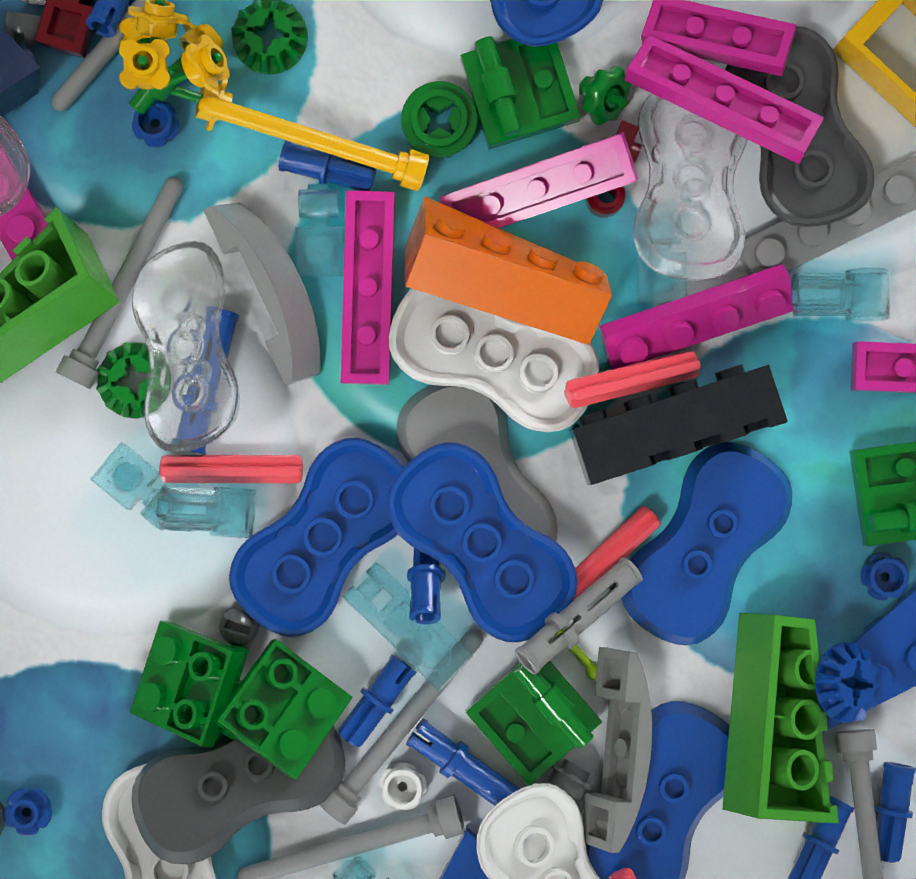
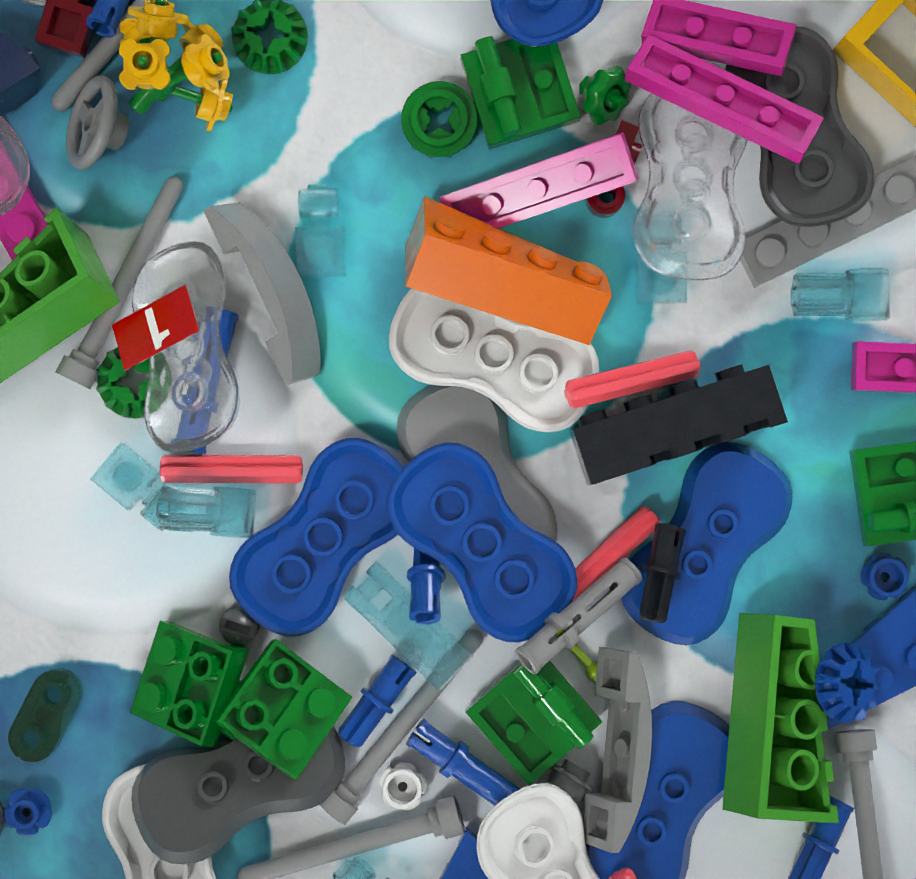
dark grey hinge [5,12,41,49] -> none
blue plate [132,101,180,147] -> none
yellow piece [198,96,429,192] -> none
blue axle [278,141,376,191] -> none
dark pink plate [340,190,395,385] -> none
dark pink plate [599,264,793,370] -> none
blue axle [874,762,916,863] -> none
none -> clear green plate [8,668,83,762]
none -> light grey piece [66,75,129,170]
none -> red sticker [112,284,200,371]
none -> black axle [639,523,686,623]

